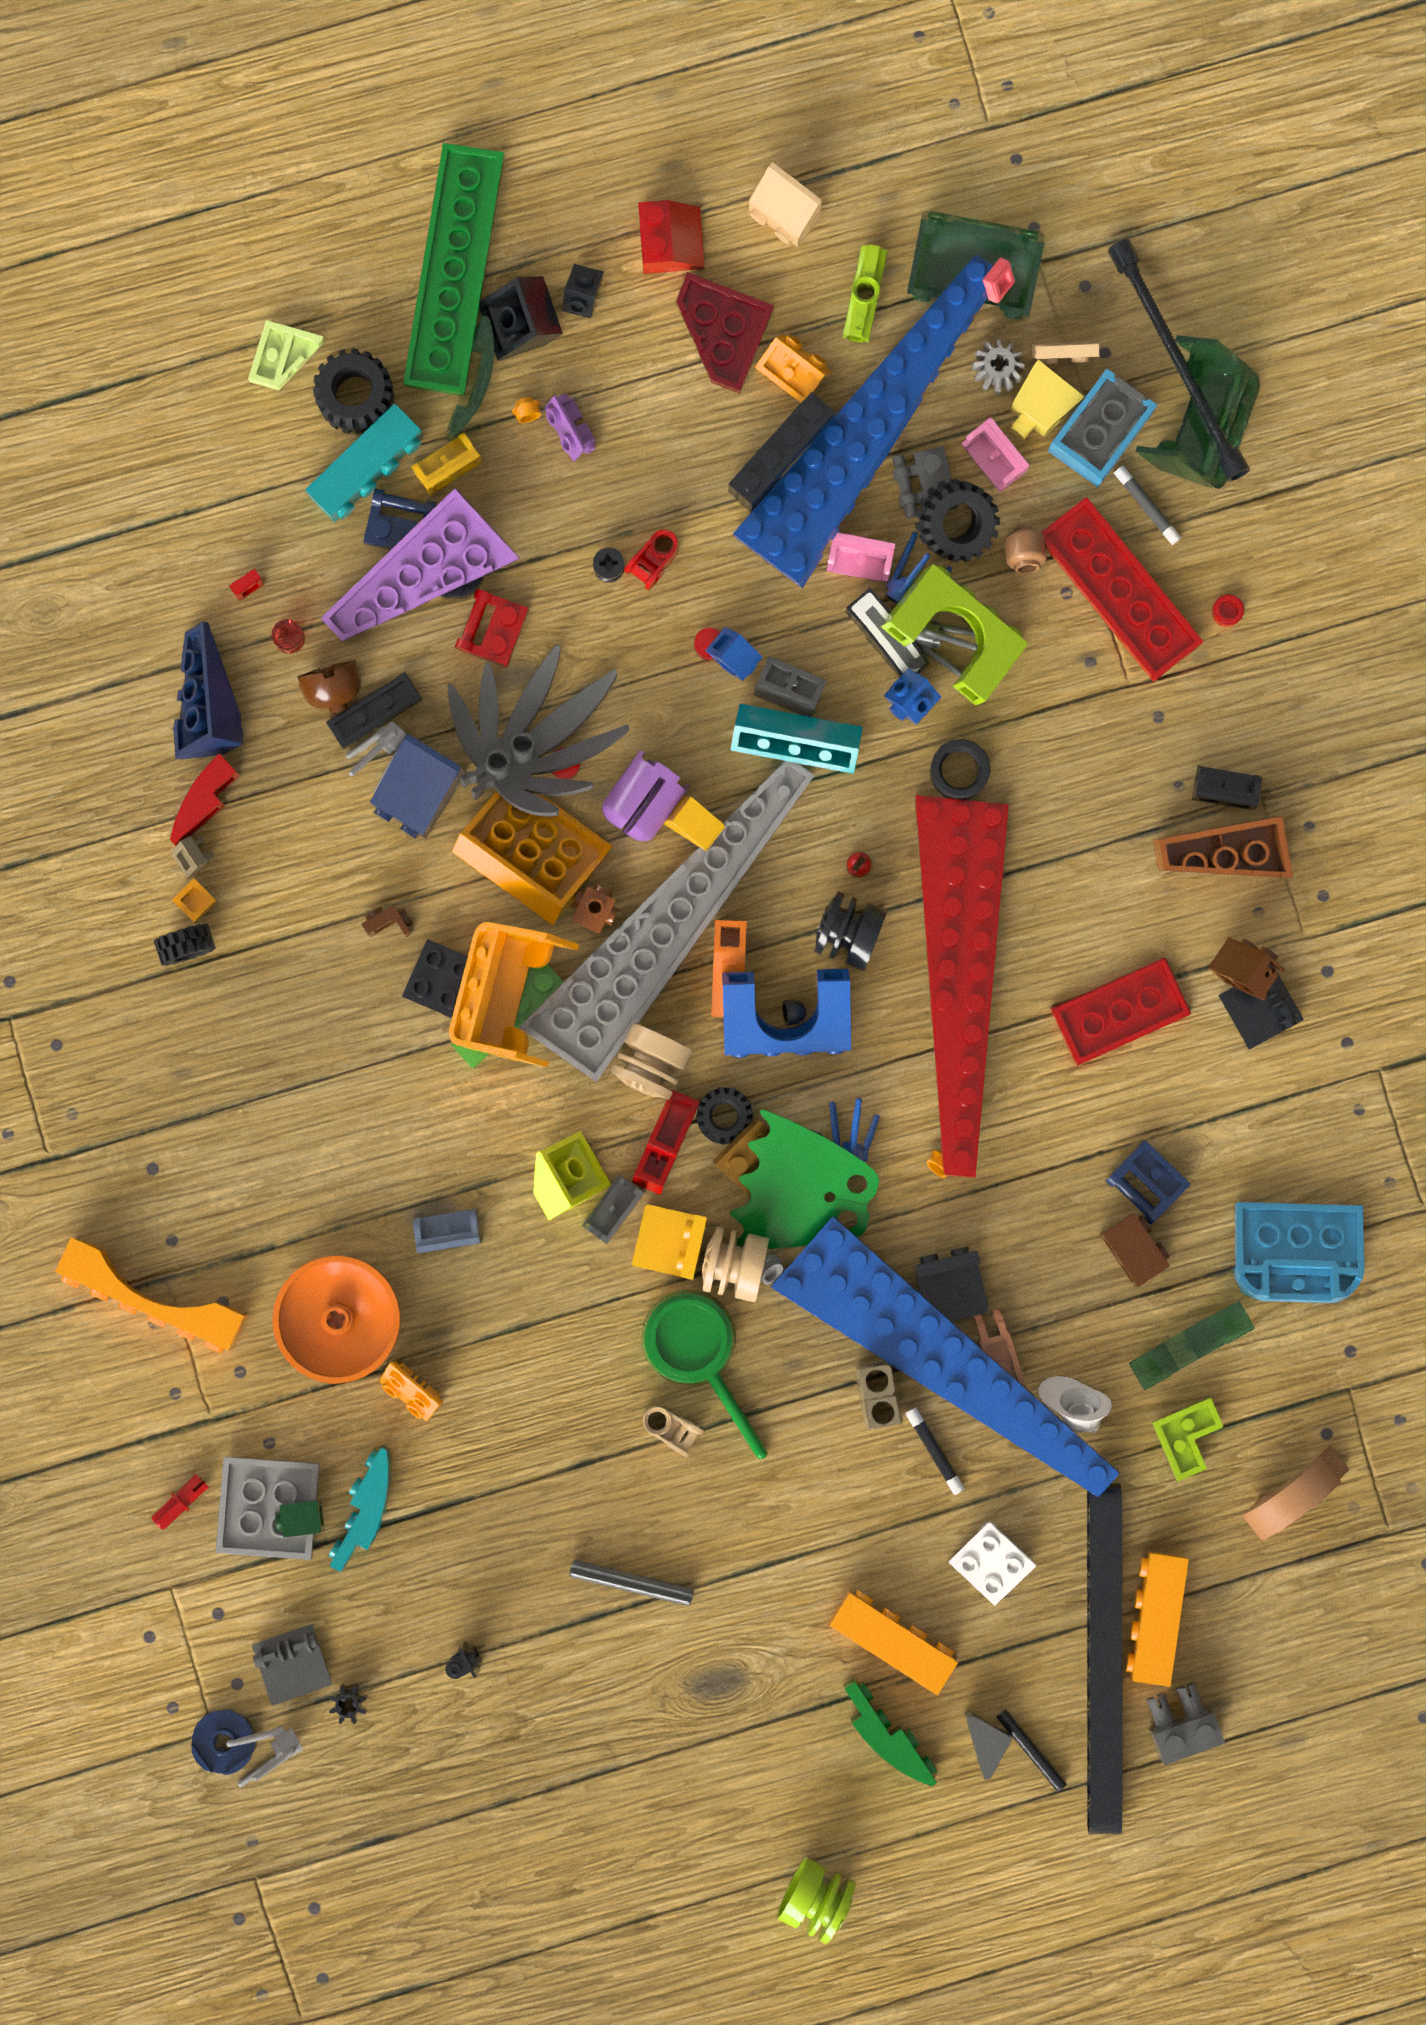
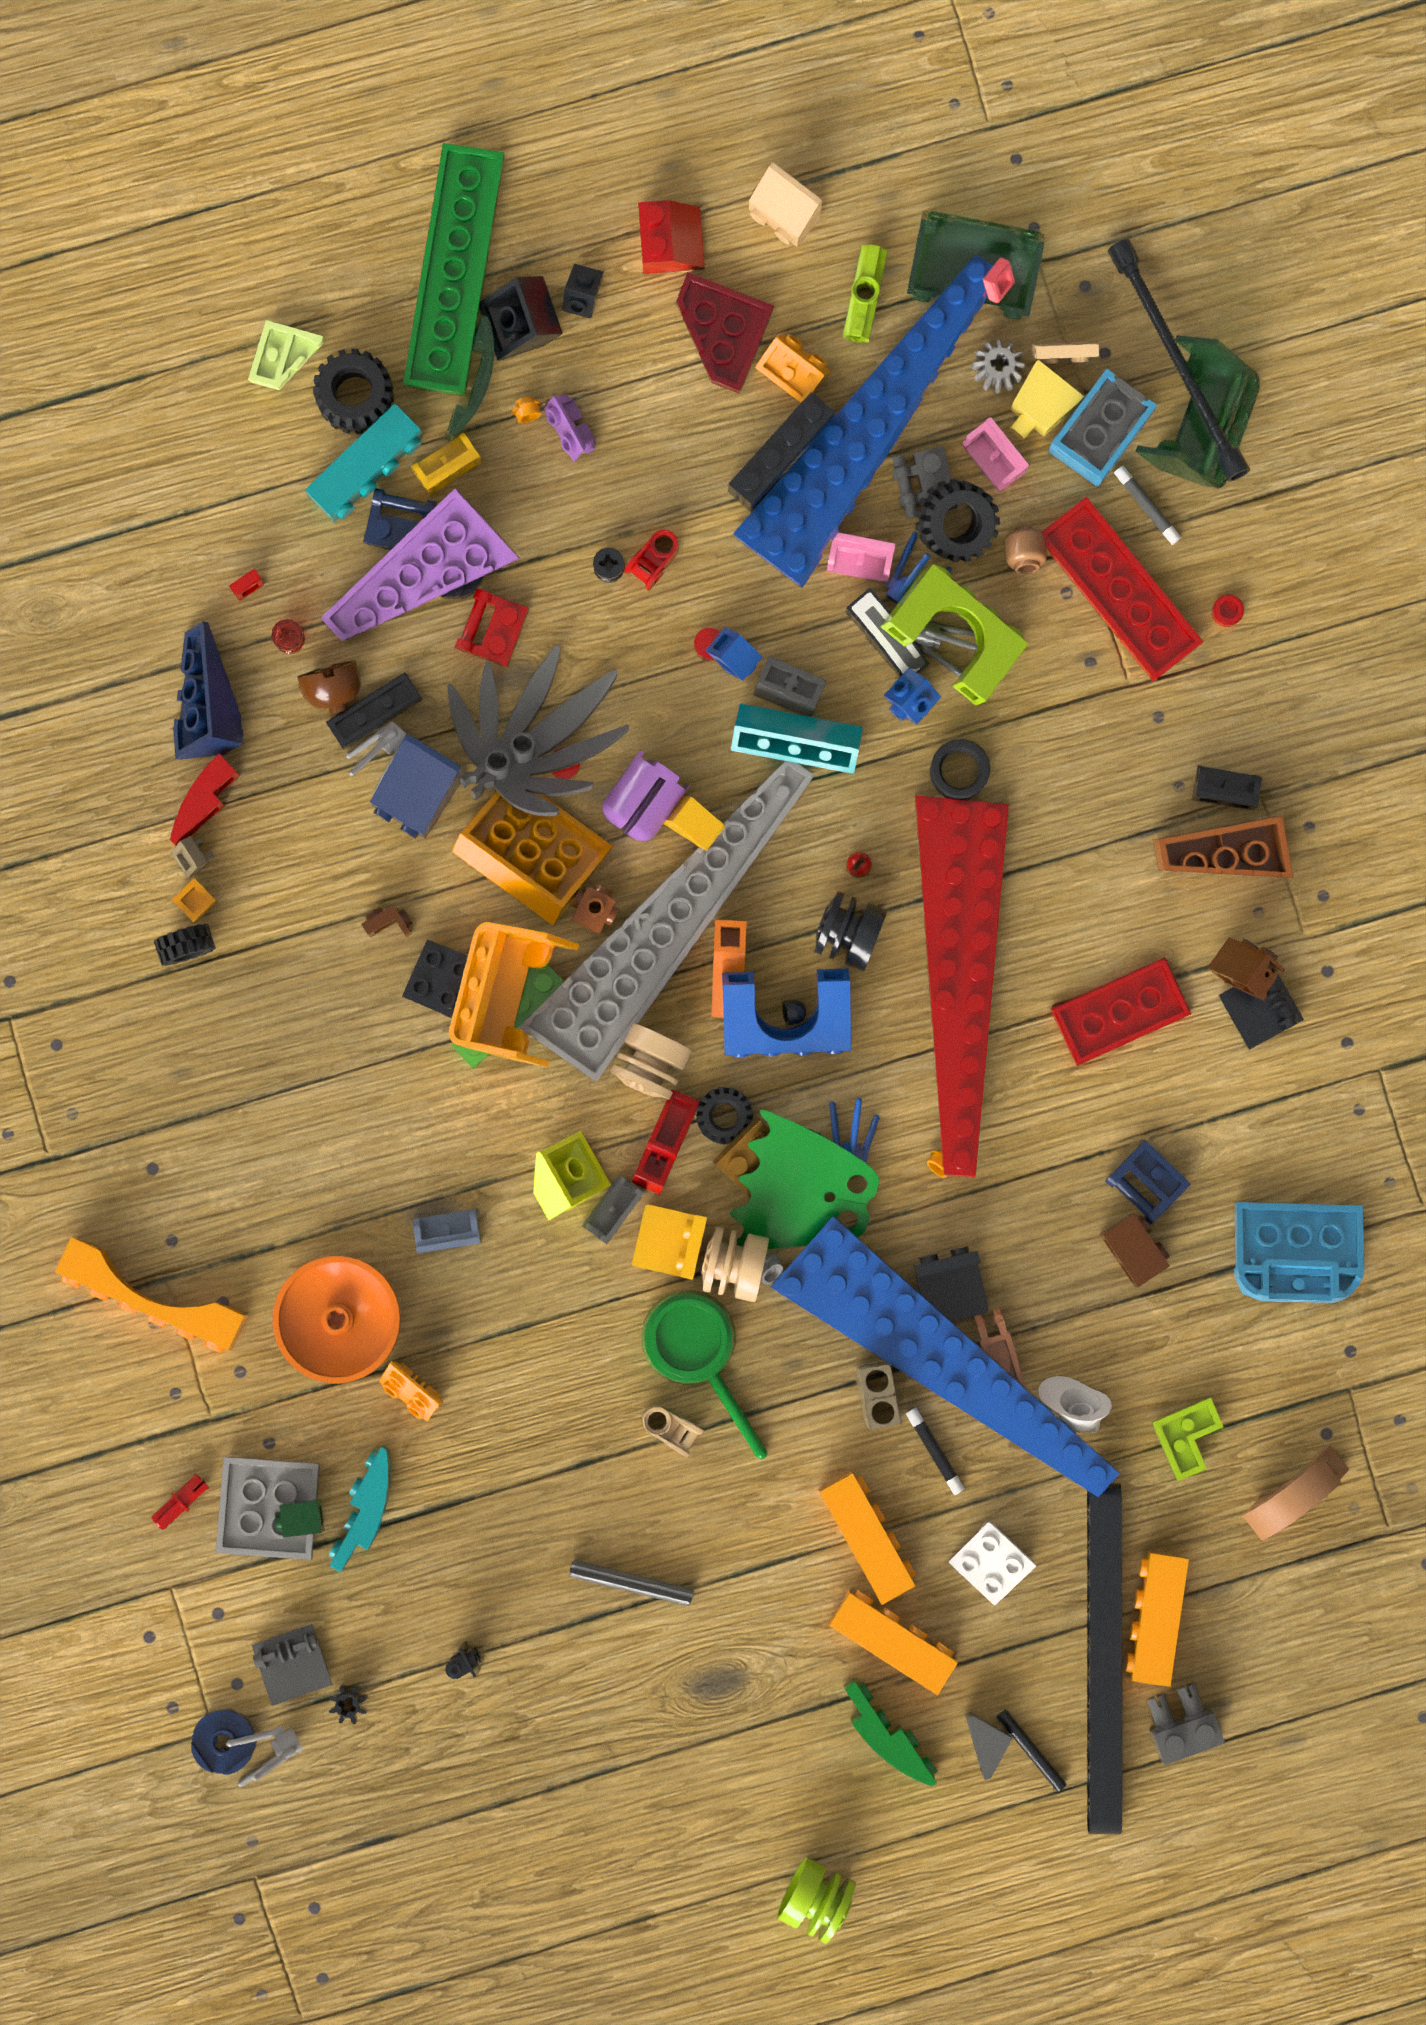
clear green slope [1129,1301,1255,1391] -> none
none -> light orange brick [819,1472,917,1605]

